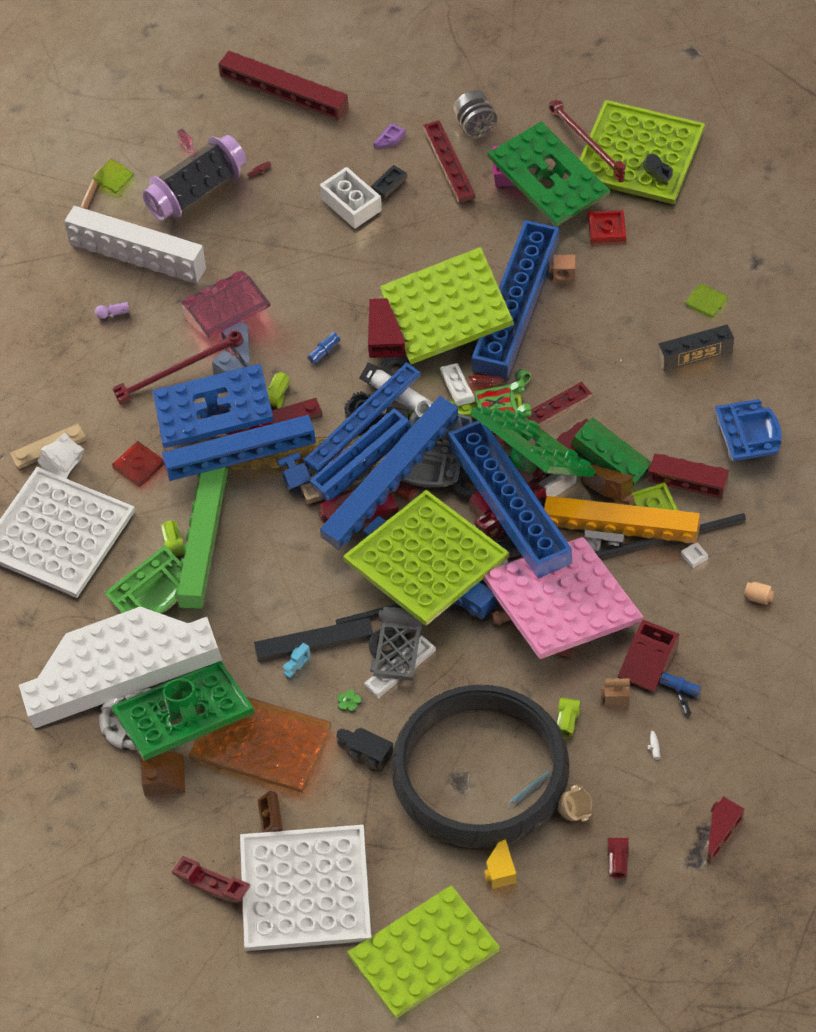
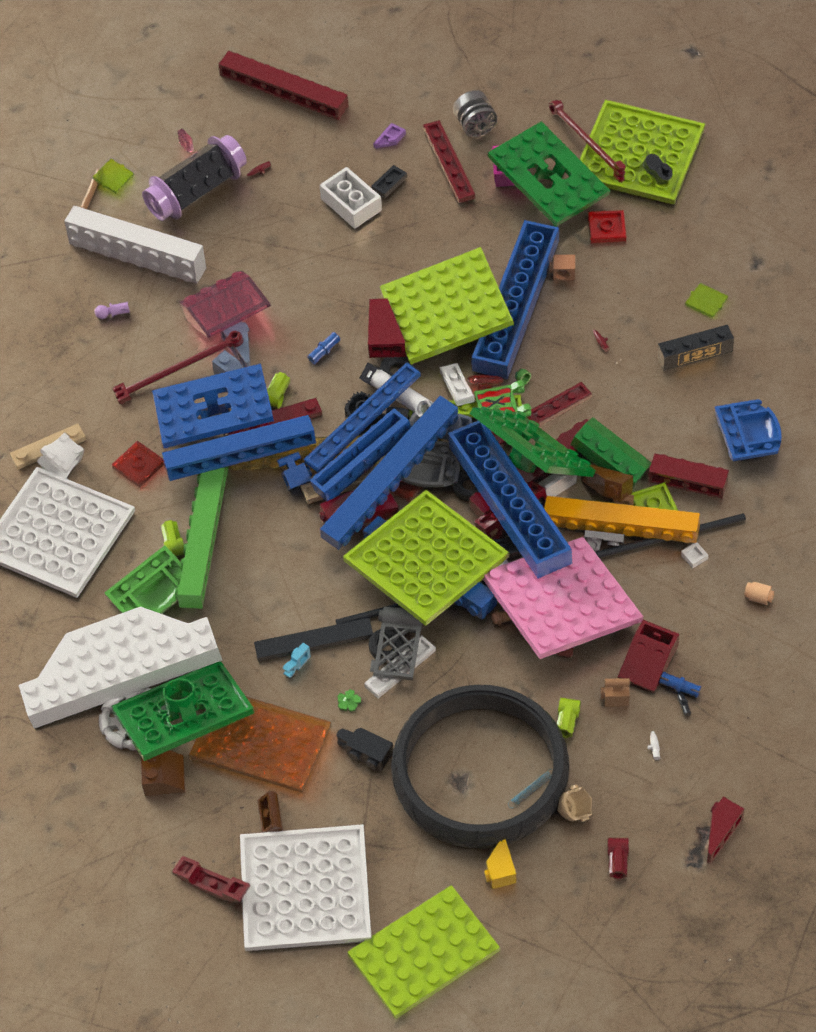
none -> dark red helmet [593,329,610,352]

